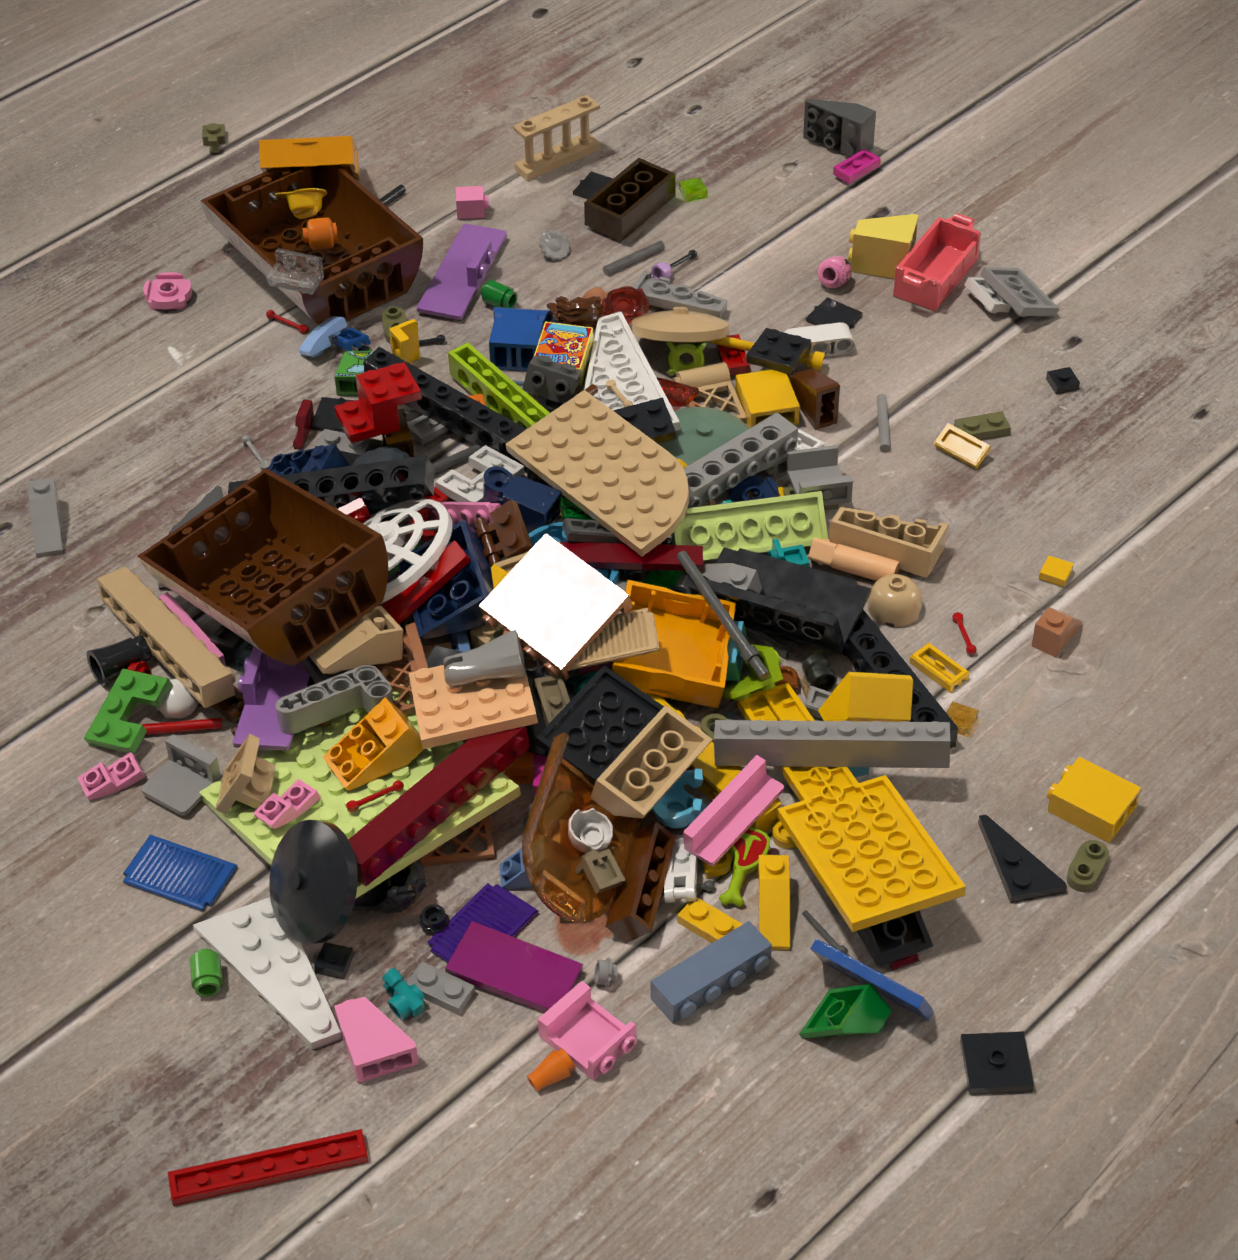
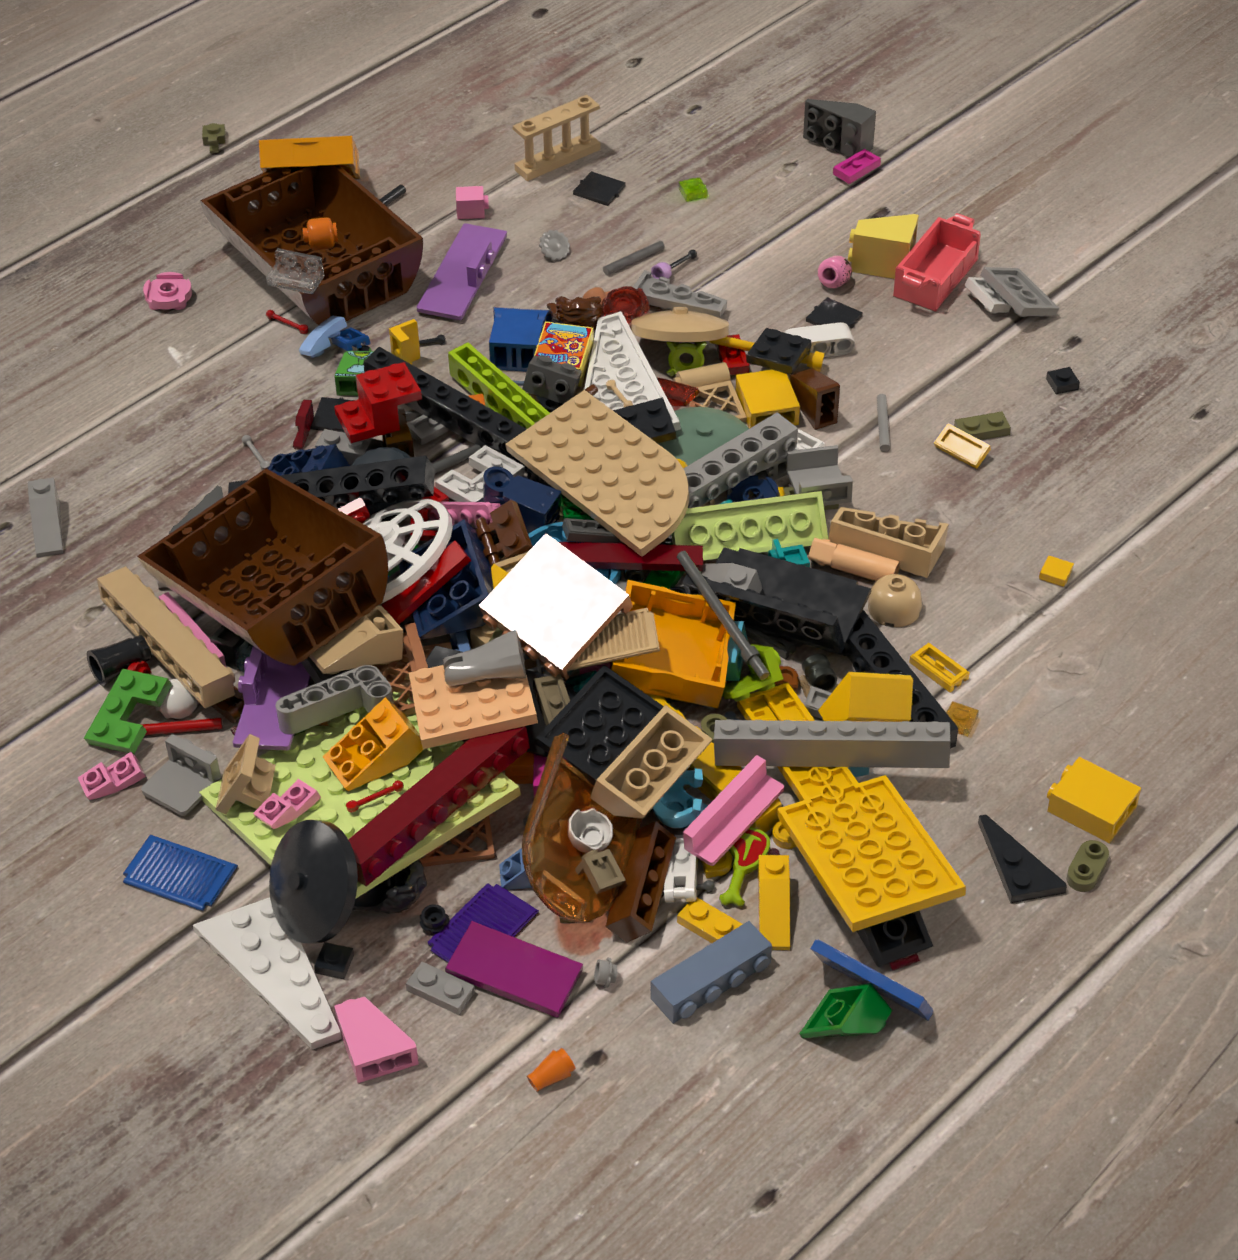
red tile [167,1129,369,1206] -> none
bright green brick [189,949,223,997] -> none
yellow piece [275,188,327,219] -> none
olive plate [381,306,407,343] -> none
teal plate [382,968,425,1021] -> none
green brick [481,280,518,308] -> none
bright pink panel [538,981,637,1080] -> none
dark brown brick [584,158,676,242] -> none
dark grey piece [802,910,848,954] -> none
red hinge [952,612,977,655] -> none
black plate [960,1031,1034,1095] -> none
nougat slope [1032,607,1082,658] -> none

